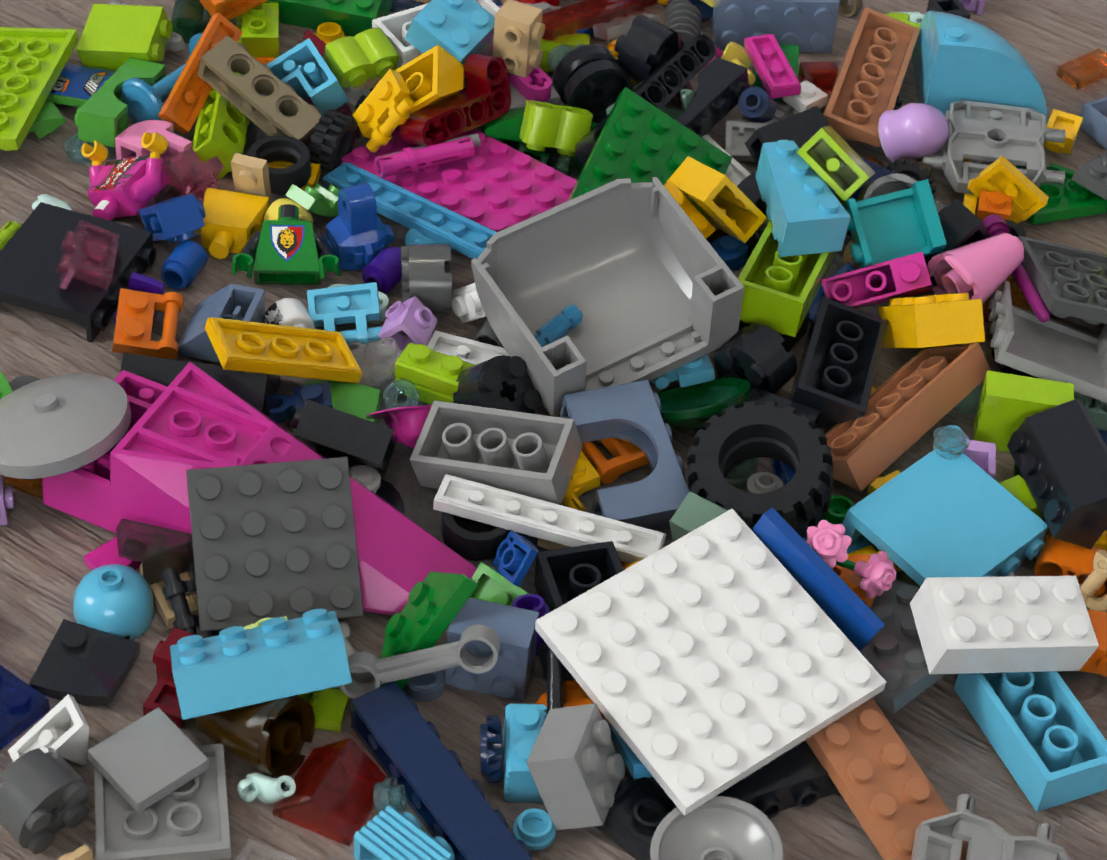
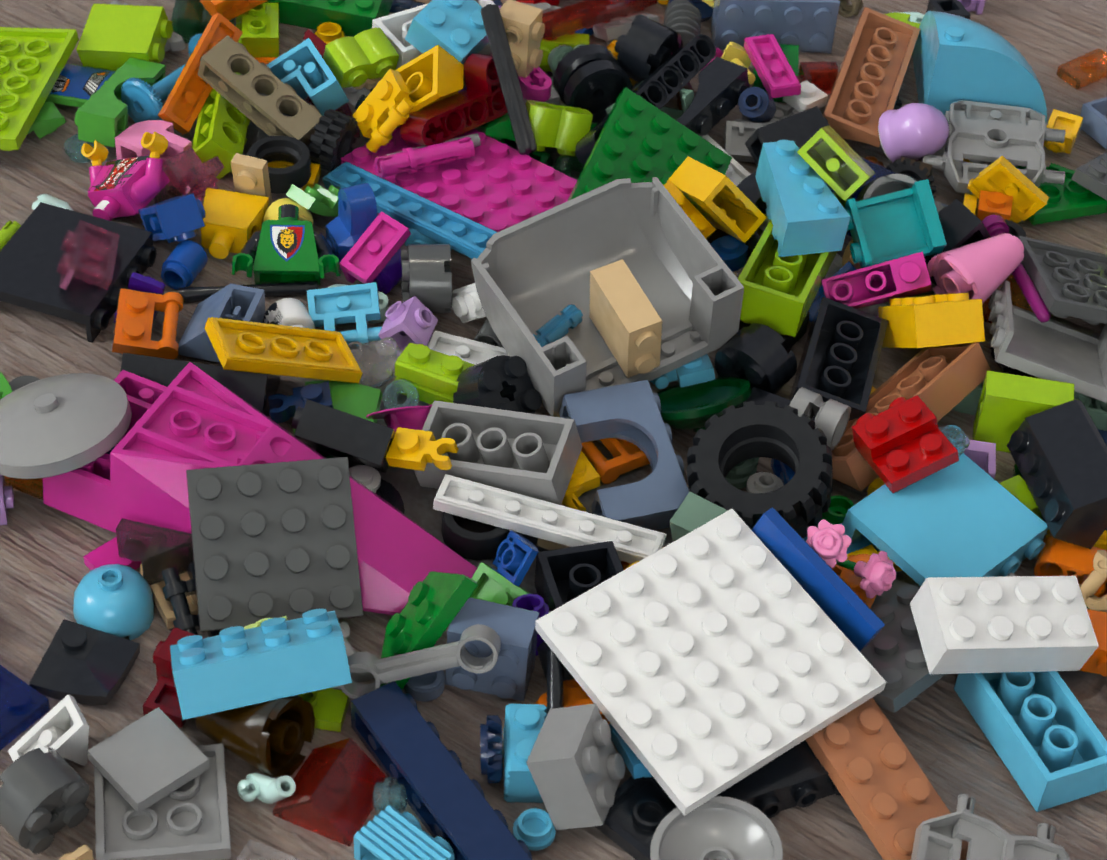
none -> black bar [178,281,318,302]
none -> dark pink panel [339,211,411,284]
none -> yellow plate [385,427,458,471]
none -> black axle [480,4,537,155]
none -> tan brick [589,259,662,378]
none -> light grey wheel [789,387,851,451]
none -> red plate [852,395,959,493]

